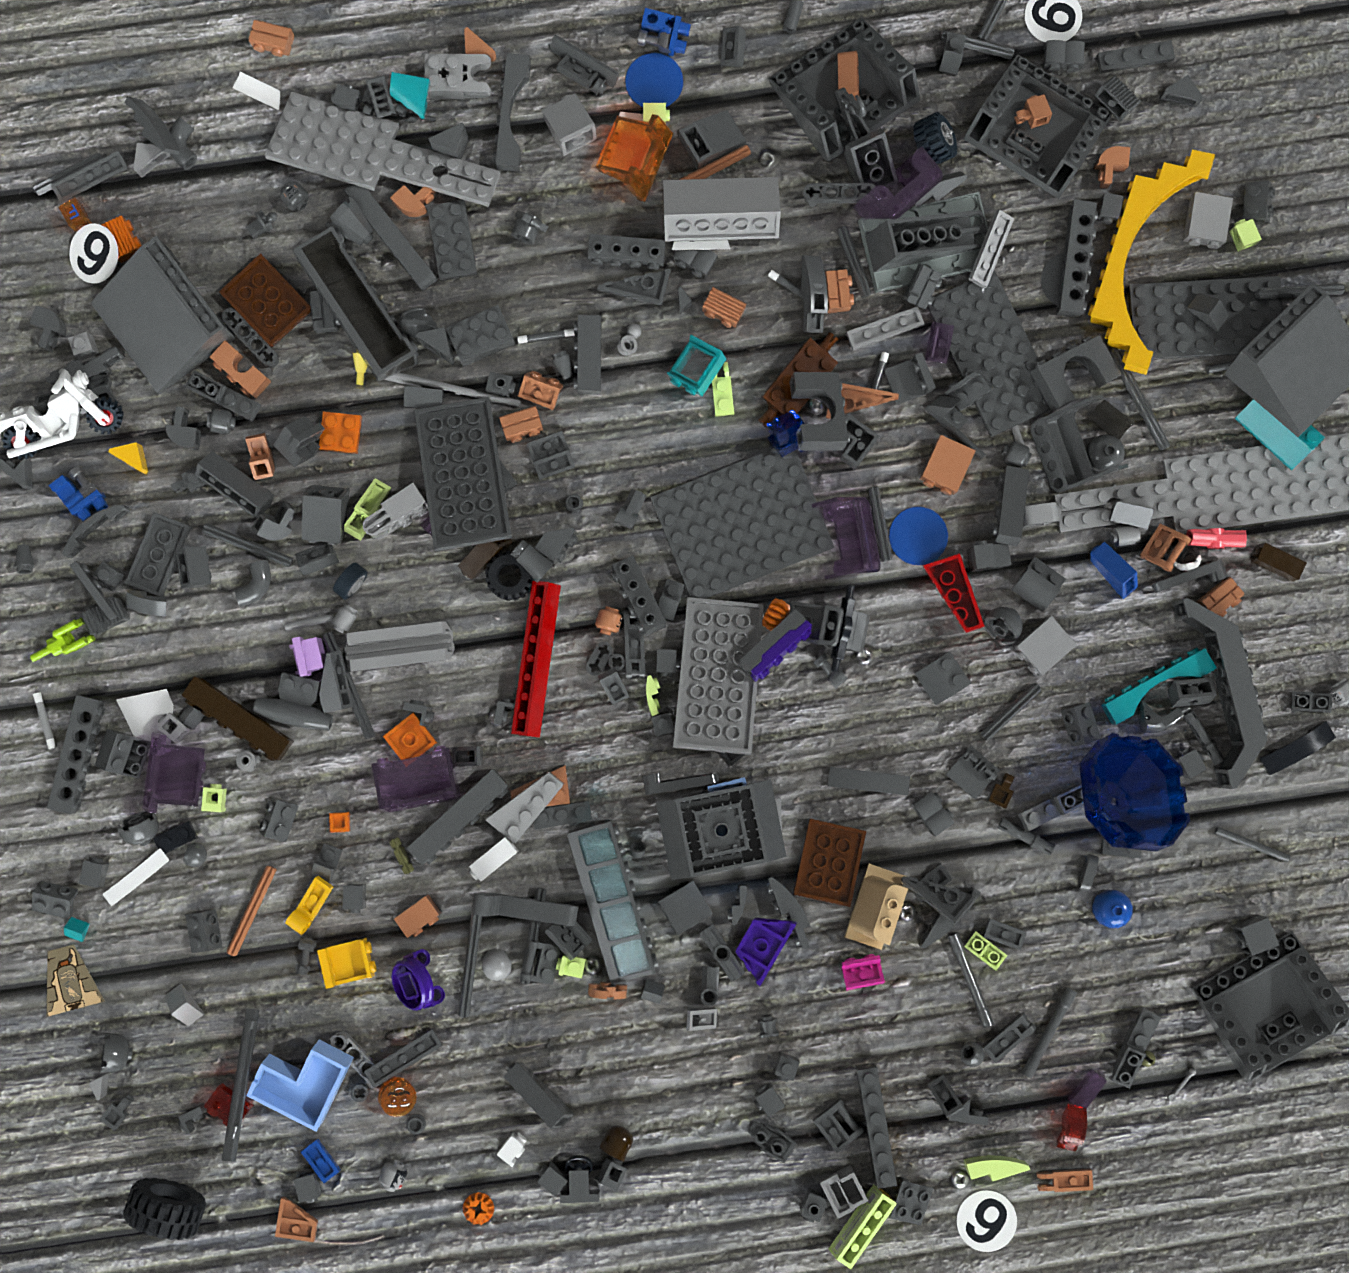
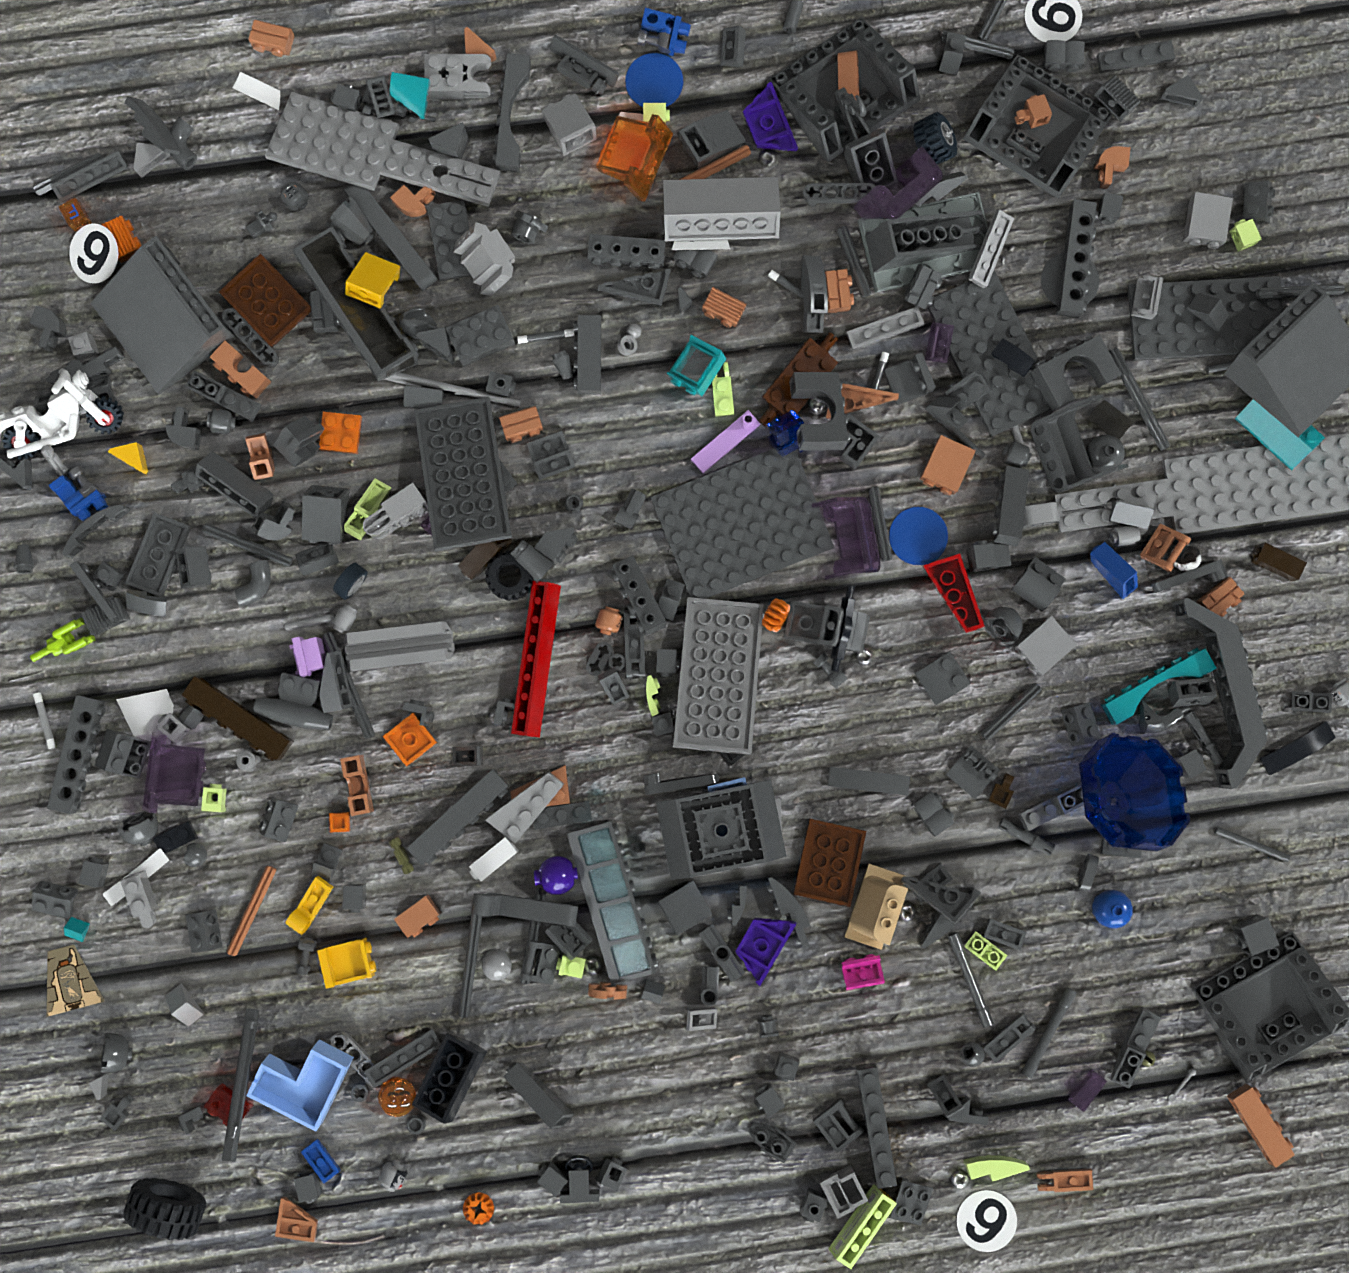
light yellow cone [352,349,368,385] -> none
clear purple windscreen [372,746,461,813] -> none
dark purple piece [391,949,445,1011] -> none
white brick [497,1132,527,1167] -> none
nougat bracket [518,371,563,410] -> none
dark brown helmet [599,1125,633,1162] -> none
piece [740,609,812,682] -> none
clear red brick [1056,1104,1087,1151] -> none
yellow arch [1088,149,1215,375] -> none
coral piece [1186,528,1247,549] -> none
none -> light grey axle [41,445,68,476]
none -> light grey brick [120,871,158,928]
none -> nougat arch [340,755,374,816]
none -> yellow panel [345,252,400,309]
none -> black slope [412,1033,487,1124]
none -> light grey slope [453,222,515,296]
none -> dark purple brick [534,856,578,895]
none -> lavender piece [691,410,761,474]
none -> dark purple wing [743,82,798,151]
none -> black slope [991,338,1036,377]
none -> light grey hinge [1131,275,1163,319]
none -> nougat brick [1227,1084,1295,1168]

